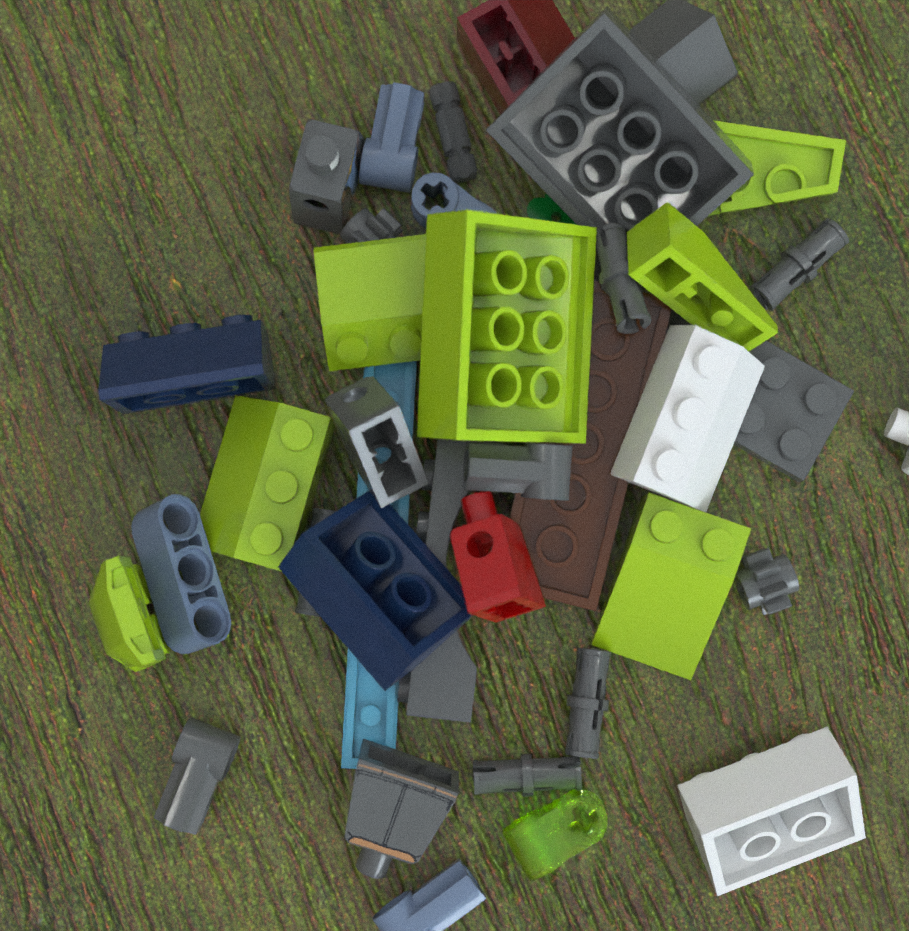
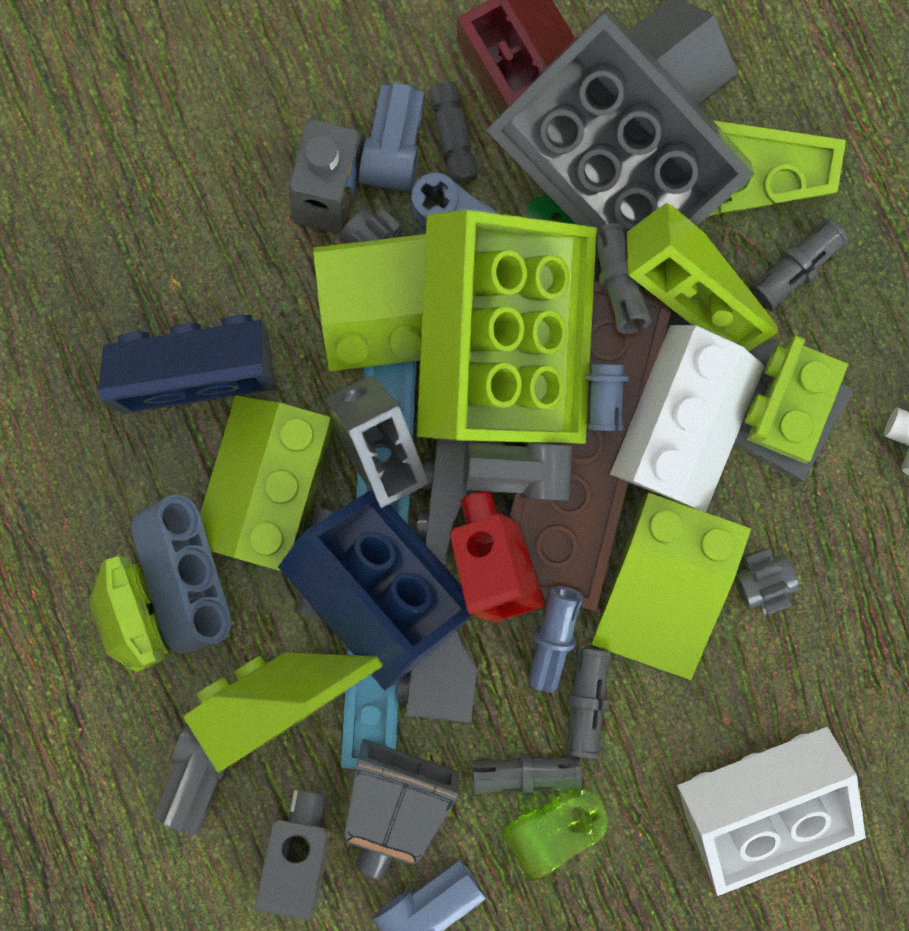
none -> lime slope [183,652,383,773]
none -> dark grey torso [254,790,332,921]
none -> sand blue axle [529,586,583,693]
none -> sand blue pin [586,364,629,431]
none -> lime bracket [745,335,849,464]

